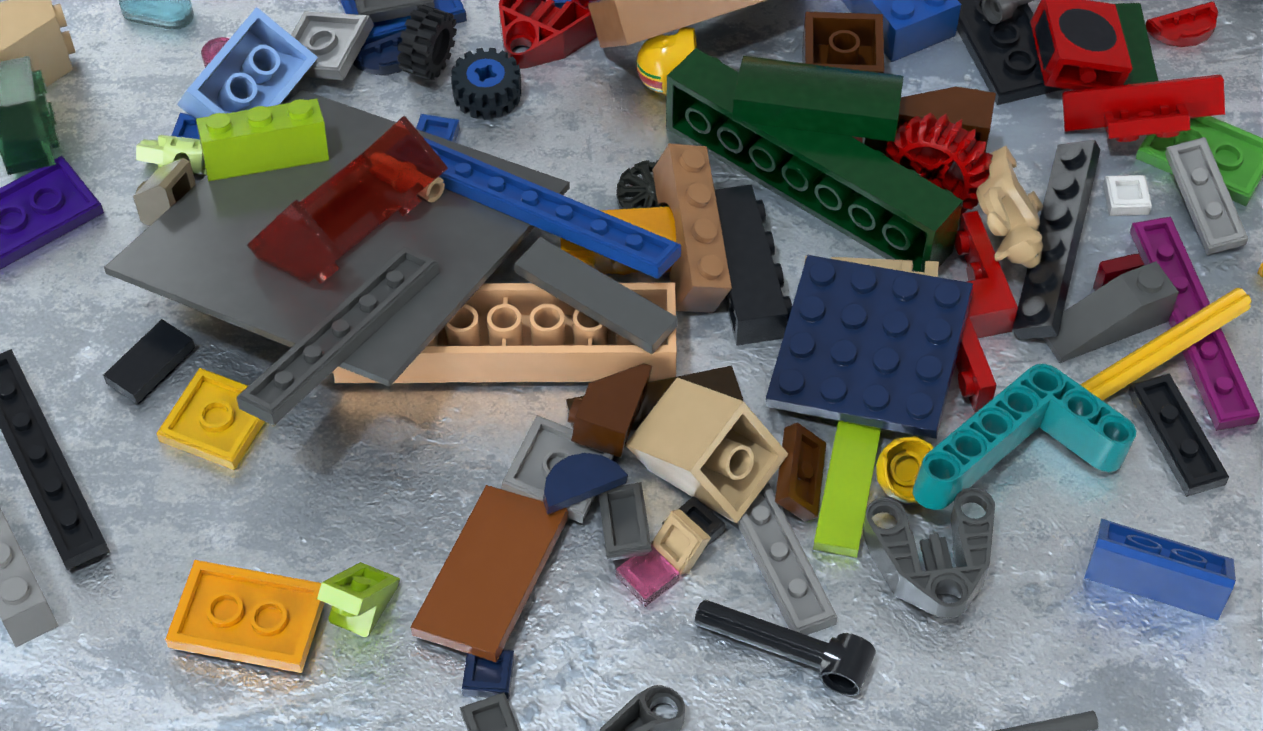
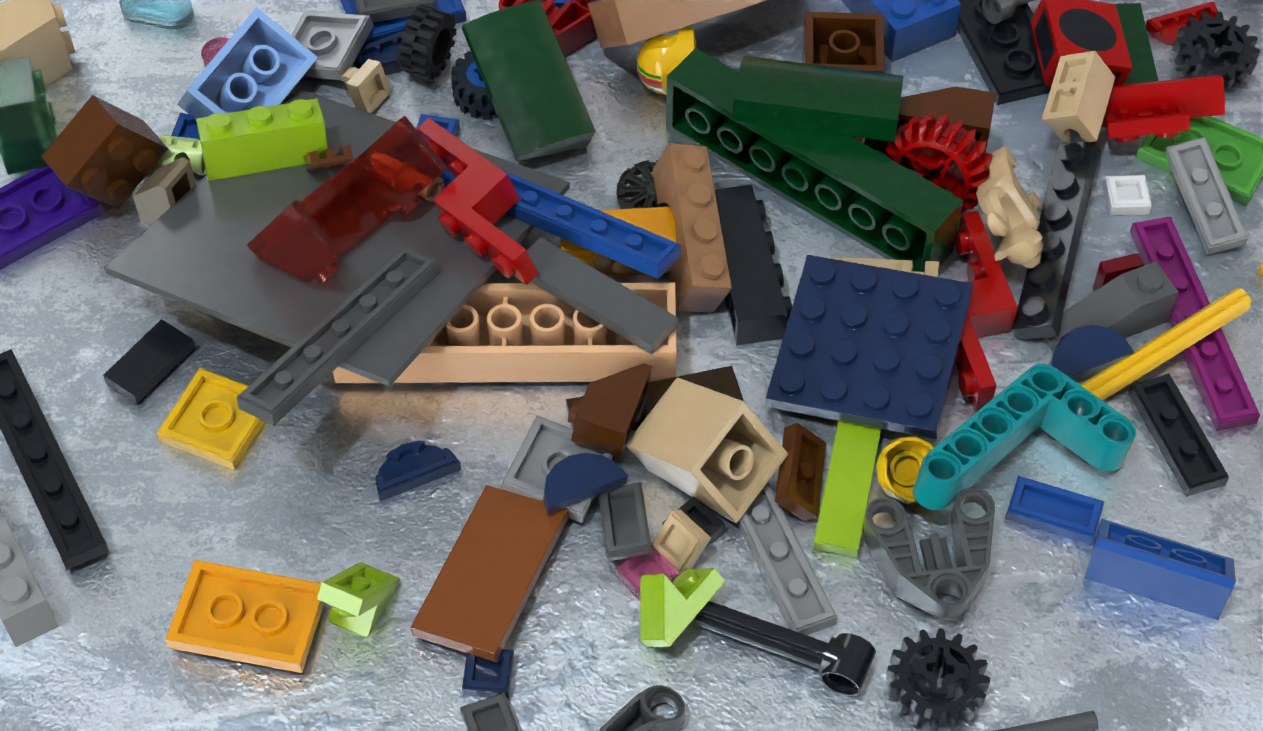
none -> reddish brown brick [41,95,169,209]
none -> reddish brown tile [303,145,353,172]
none -> tan tile [340,59,392,114]
none -> dark blue tile [375,441,461,502]
none -> red bracket [417,117,539,285]
none -> dark green slope [462,0,596,161]
none -> lime slope [640,568,725,647]
none -> black gear [886,628,990,730]
none -> blue tile [1005,476,1105,545]
none -> tan hinge [1041,51,1115,142]
none -> dark blue tile [1049,325,1134,377]
none -> black gear [1172,11,1260,90]

